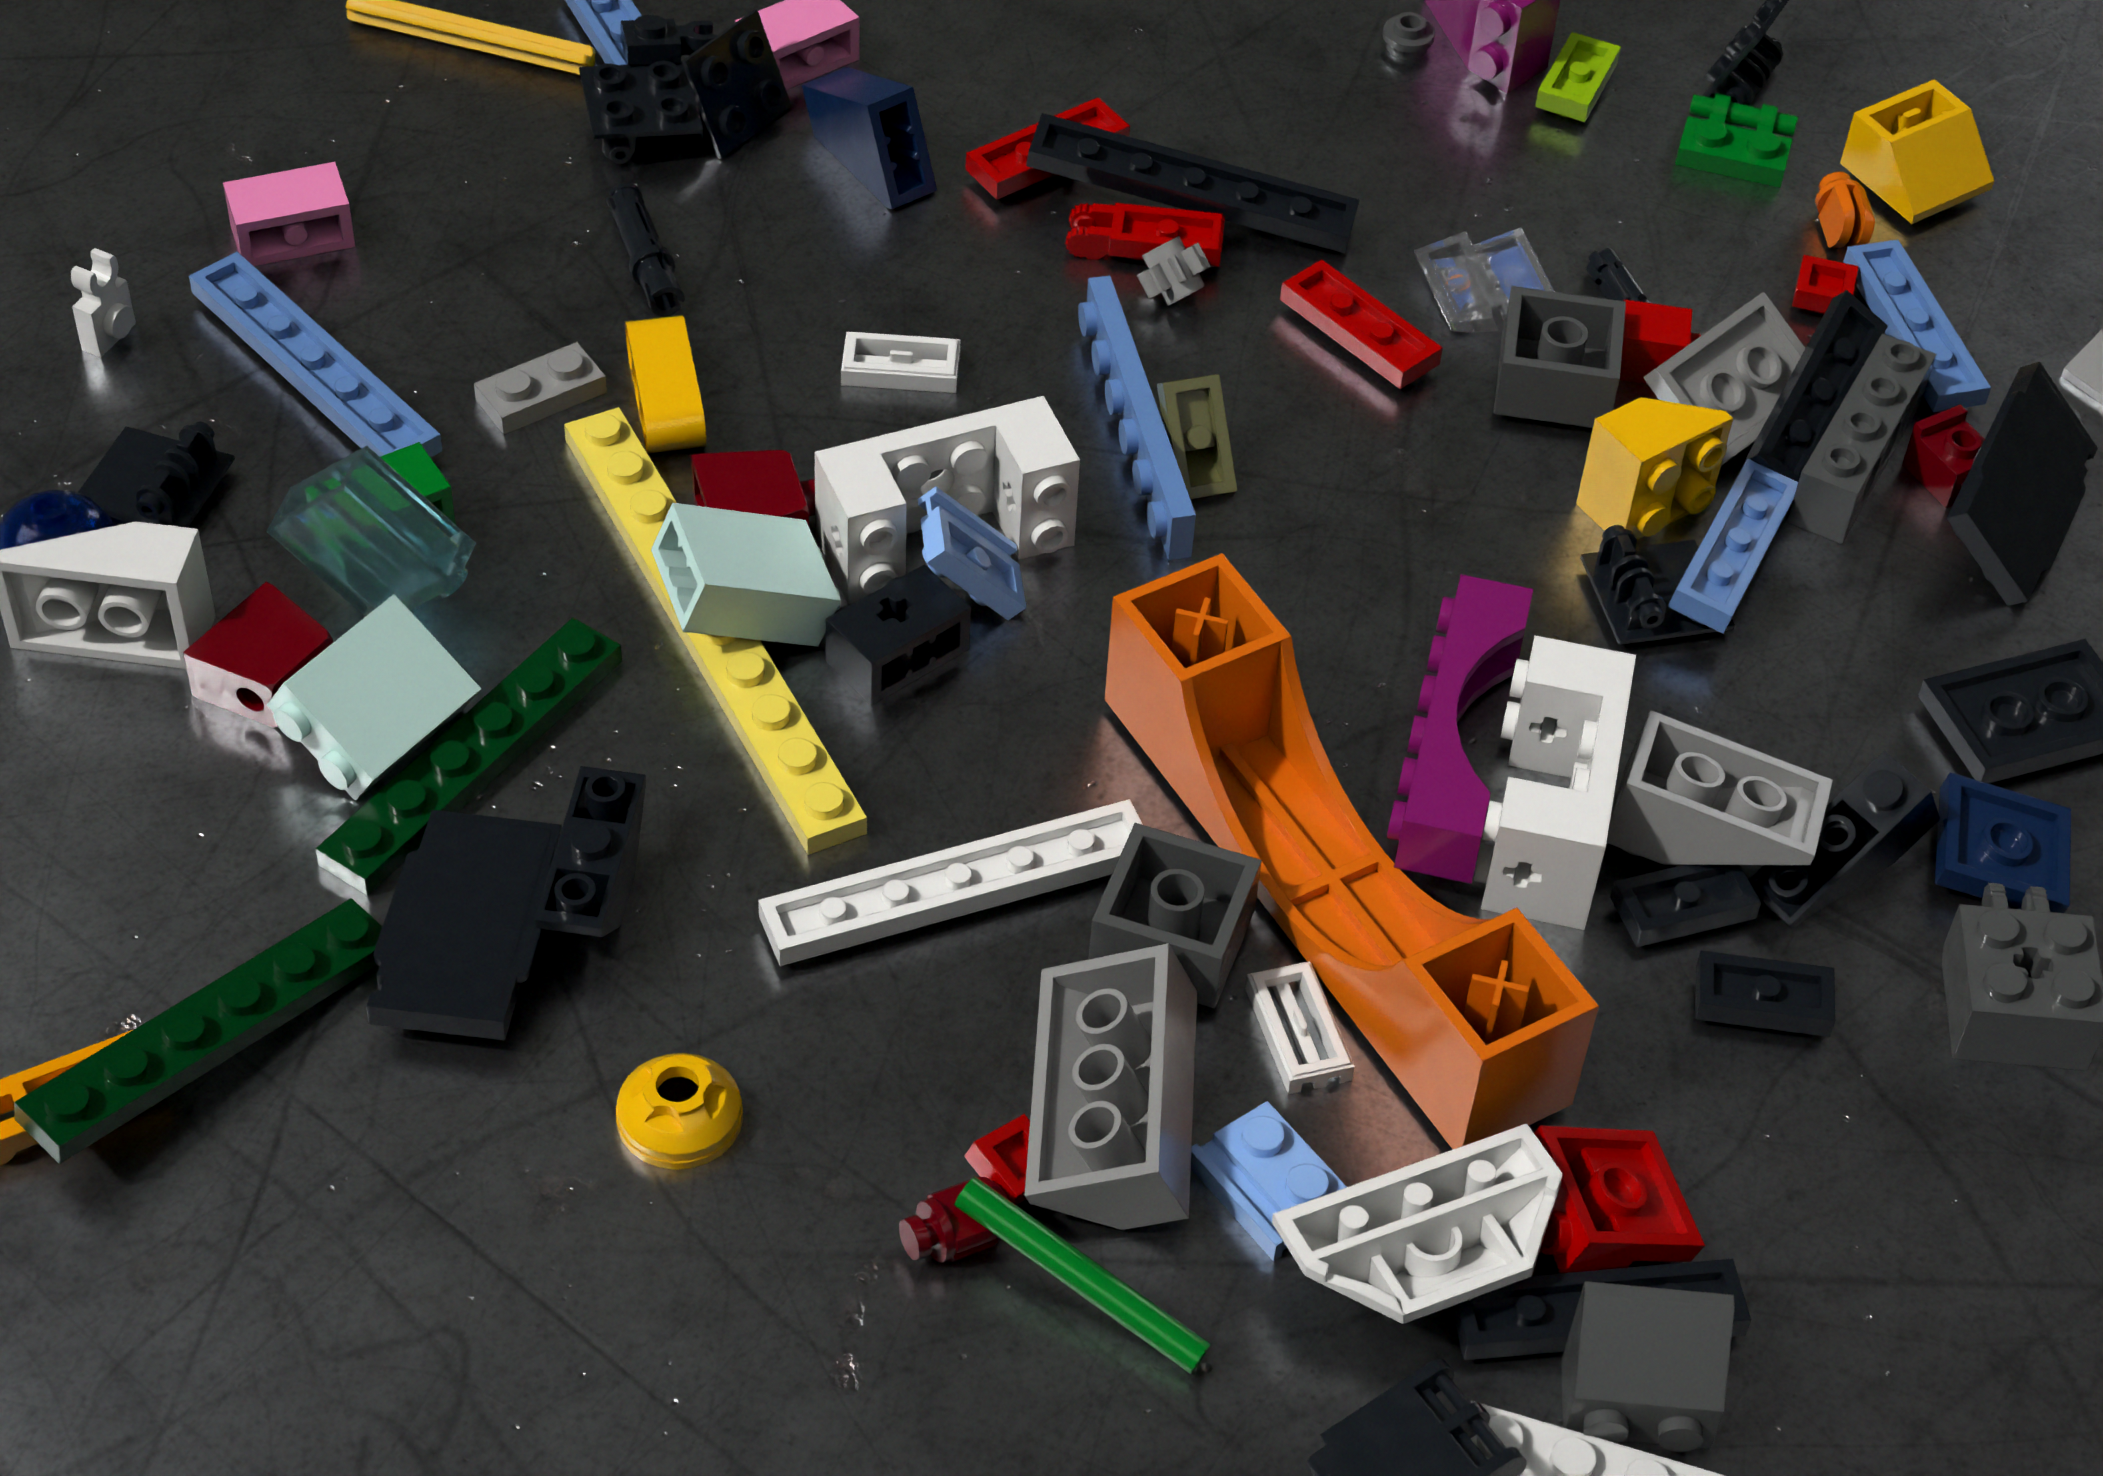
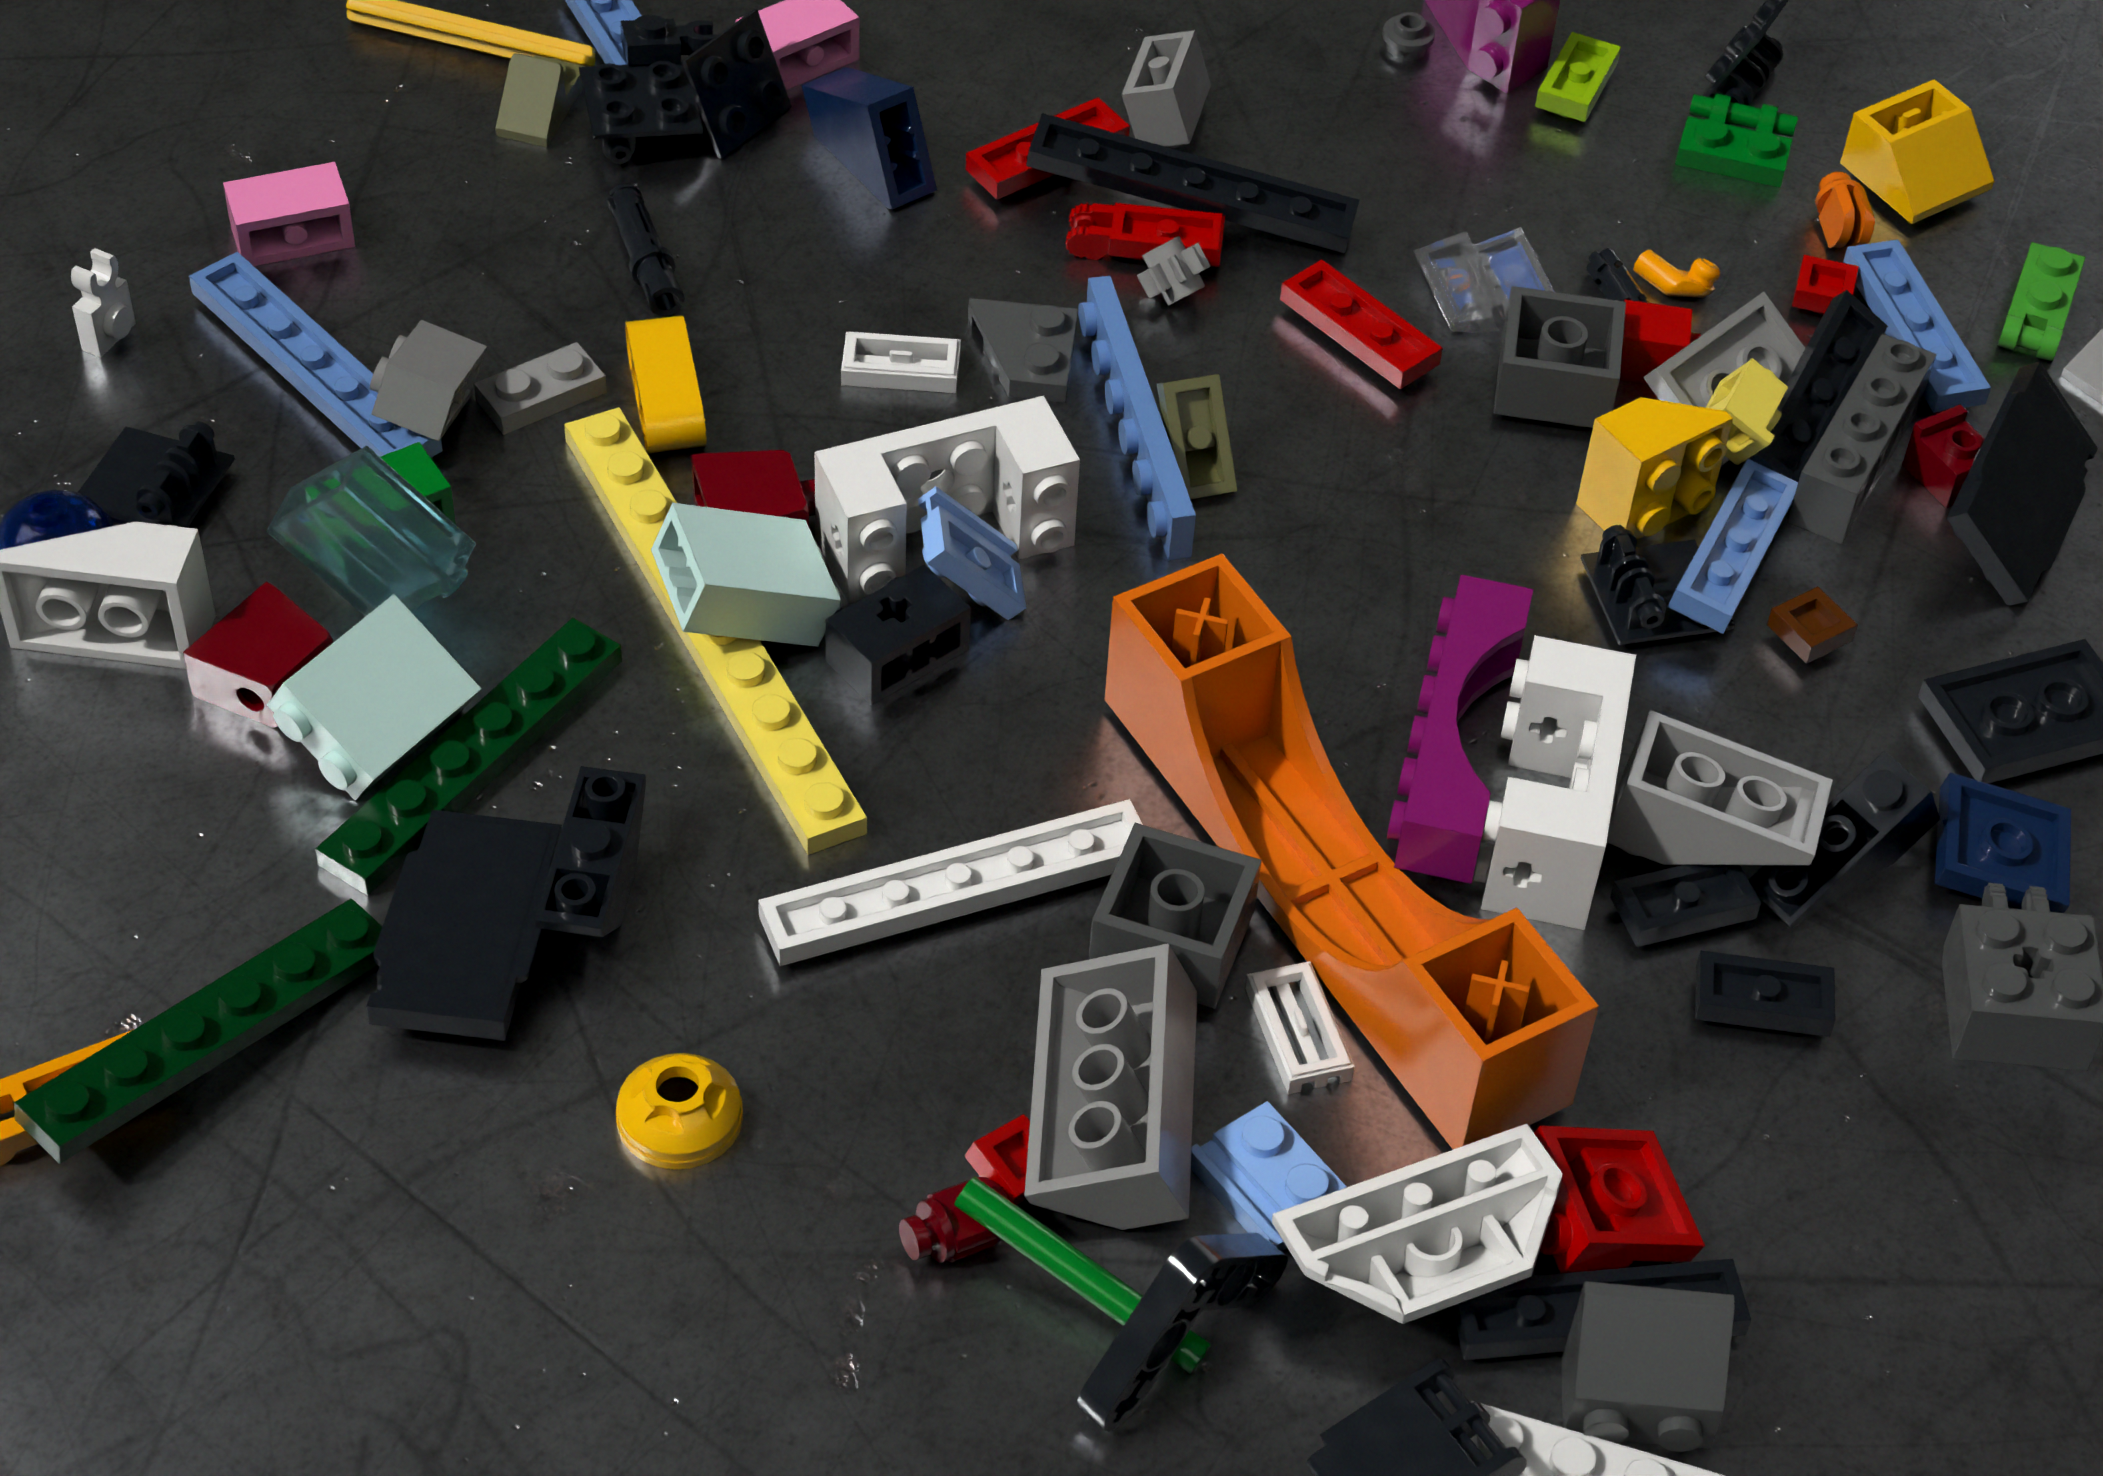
none -> light grey brick [370,320,487,441]
none -> olive slope [496,53,585,148]
none -> dark grey wing [968,298,1078,403]
none -> black beam [1077,1233,1288,1432]
none -> light grey brick [1122,30,1211,149]
none -> light orange arm [1633,249,1720,298]
none -> light yellow brick [1705,358,1788,466]
none -> reddish brown plate [1767,586,1858,664]
none -> bright green plate [1997,242,2086,362]

